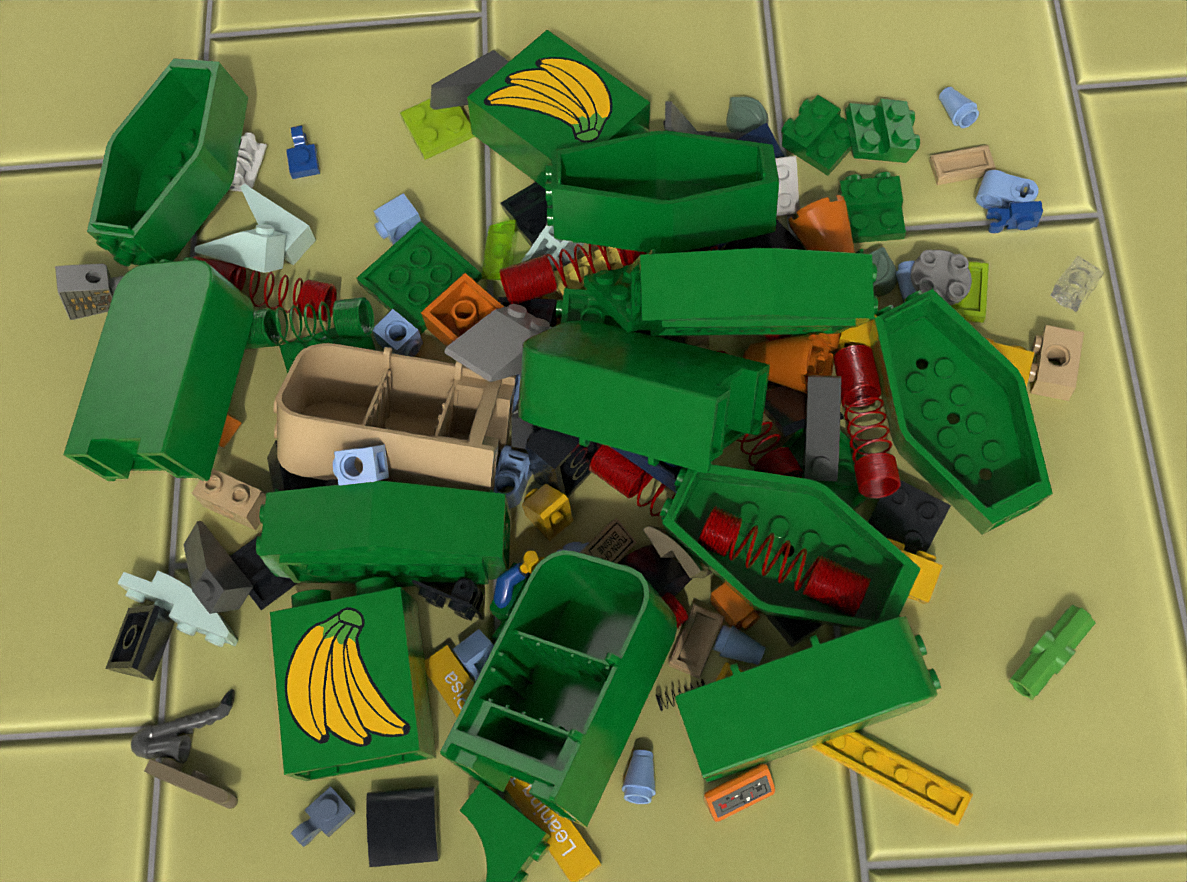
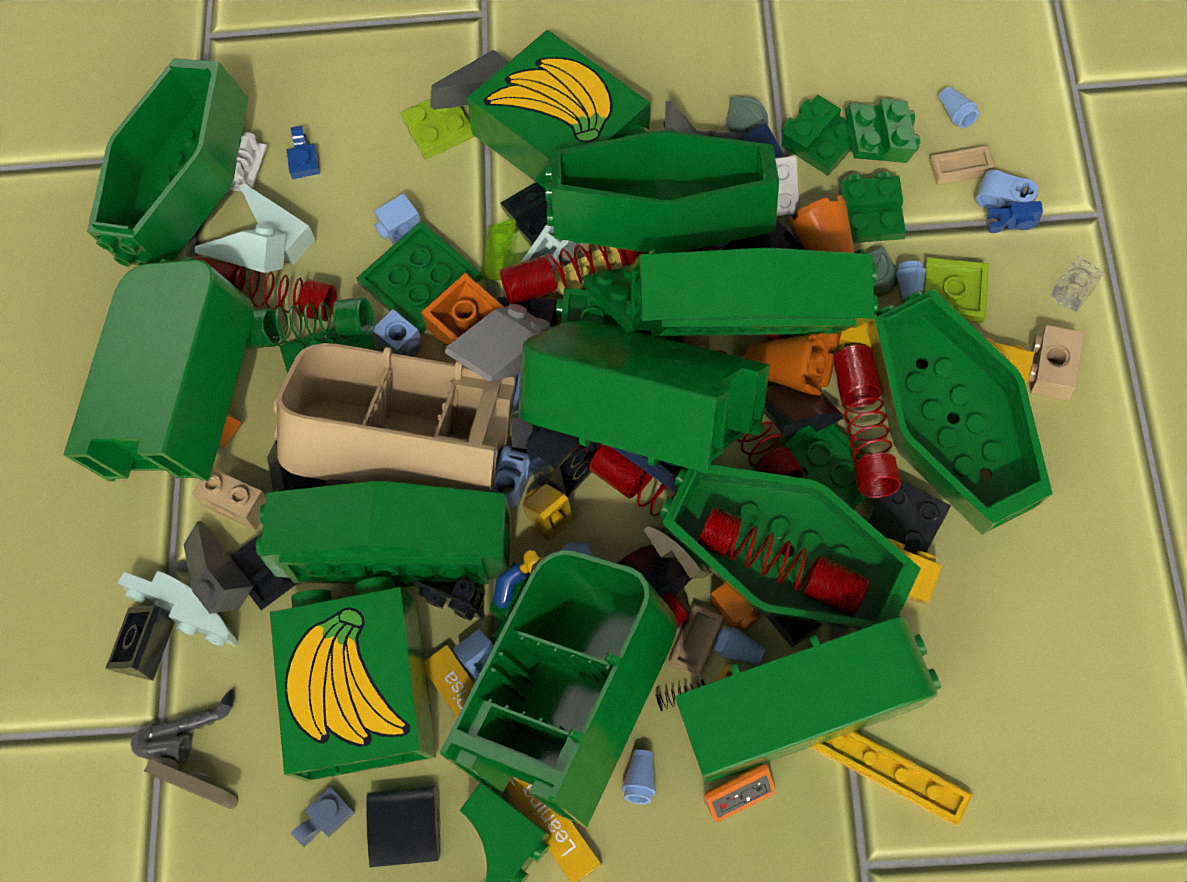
torso [55,264,124,320] -> none
light blue brick [333,444,389,485] -> none
tan tile [580,518,637,563] -> none
dark grey slope [803,375,841,481] -> none
light grey dish [911,250,972,306] -> none
bright green piece [1009,605,1096,700] -> none

